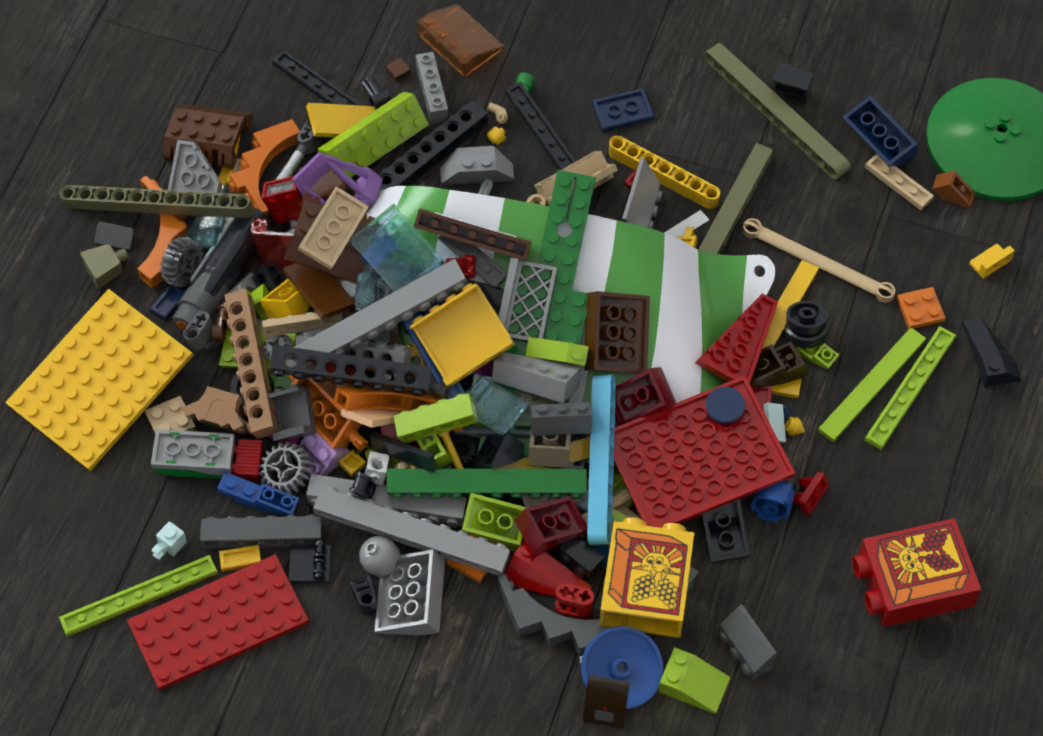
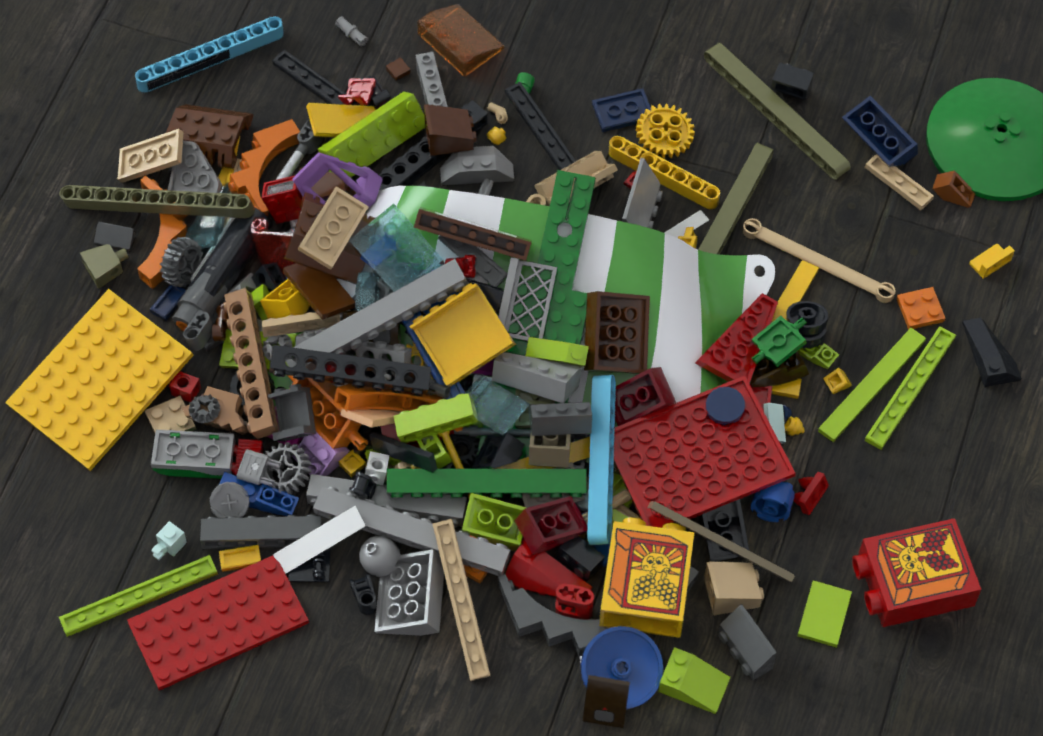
none -> tan plate [117,129,183,183]
none -> medium azure beam [135,16,284,92]
none -> red brick [169,371,201,402]
none -> dark grey gear [188,394,220,423]
none -> light grey tile [210,482,250,518]
none -> light grey piece [237,449,281,486]
none -> white sticker [273,506,365,574]
none -> light grey pin [335,16,368,47]
none -> piece [338,78,376,105]
none -> reddish brown slope [424,104,477,156]
none -> tan tile [432,519,491,681]
none -> yellow gear [635,104,695,159]
none -> dark tan tile [647,501,795,582]
none -> tan slope [704,562,764,615]
none -> green plate [751,316,807,367]
none -> lime tile [798,581,852,648]
none -> yellow slope [823,368,852,394]

